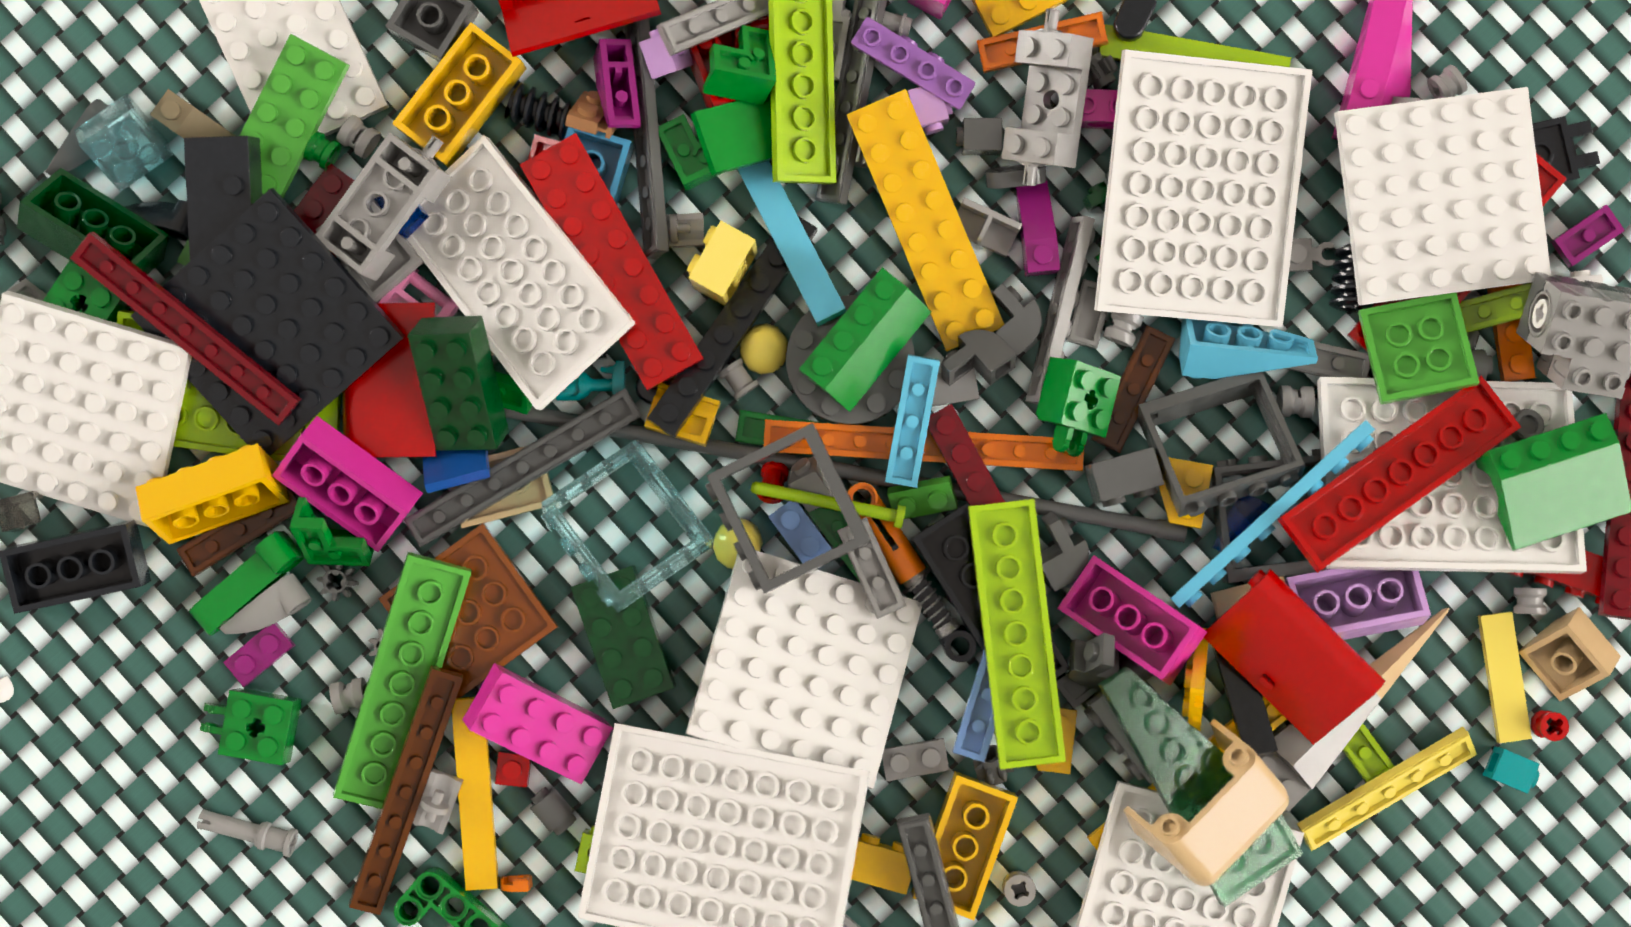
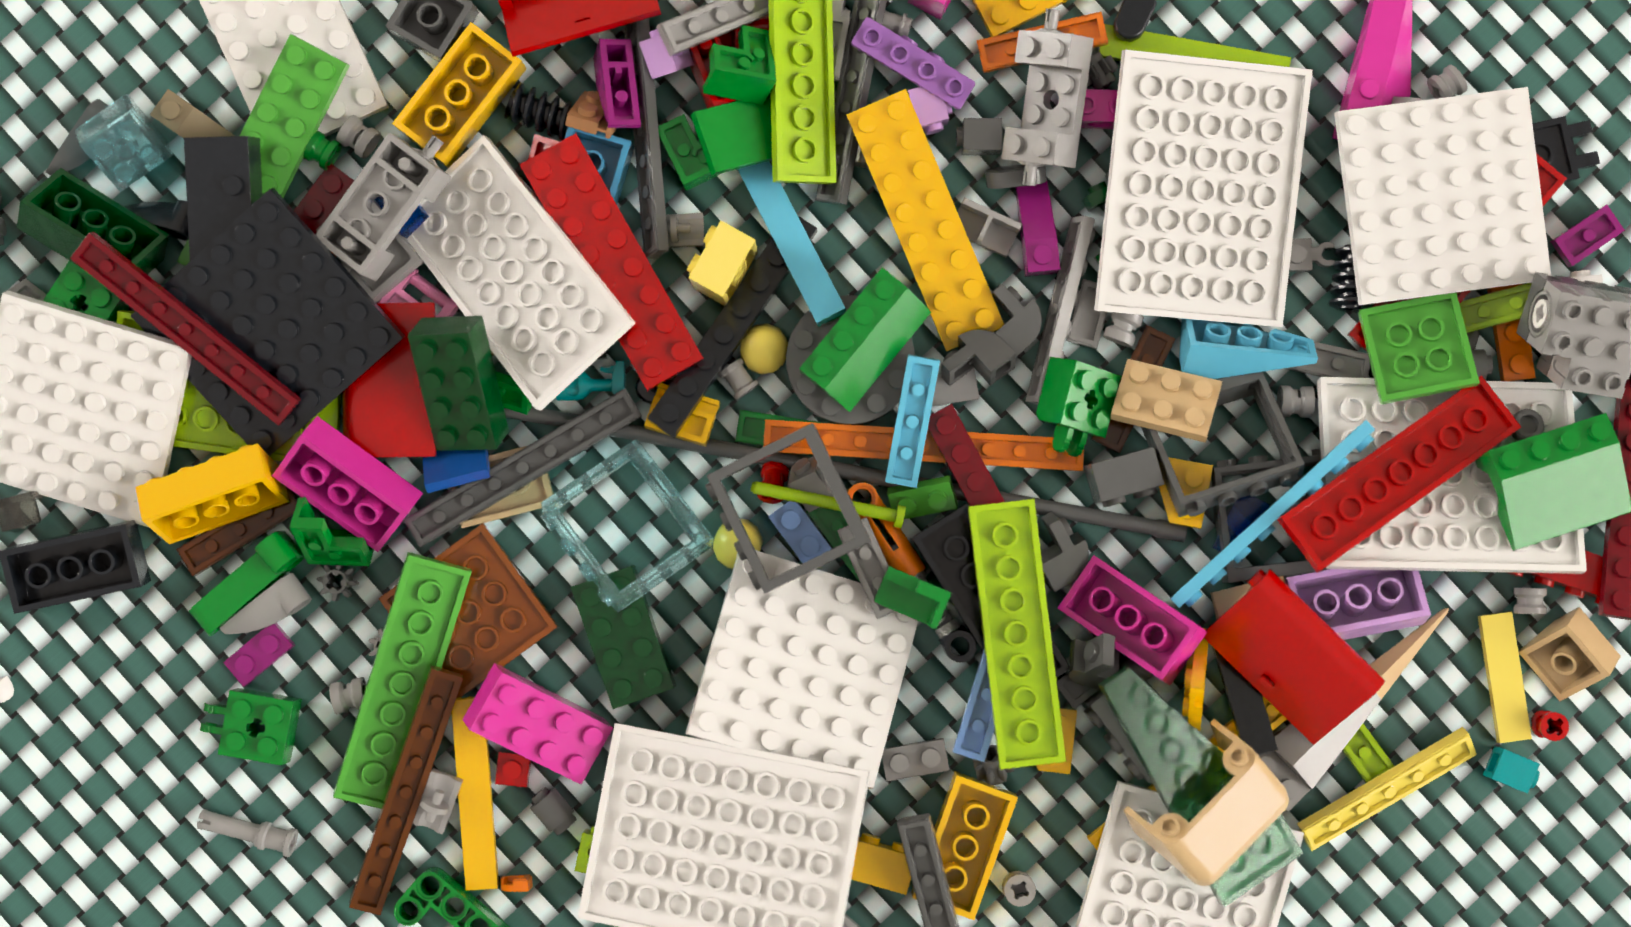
none -> green panel [874,566,951,630]
none -> tan plate [1111,359,1222,443]

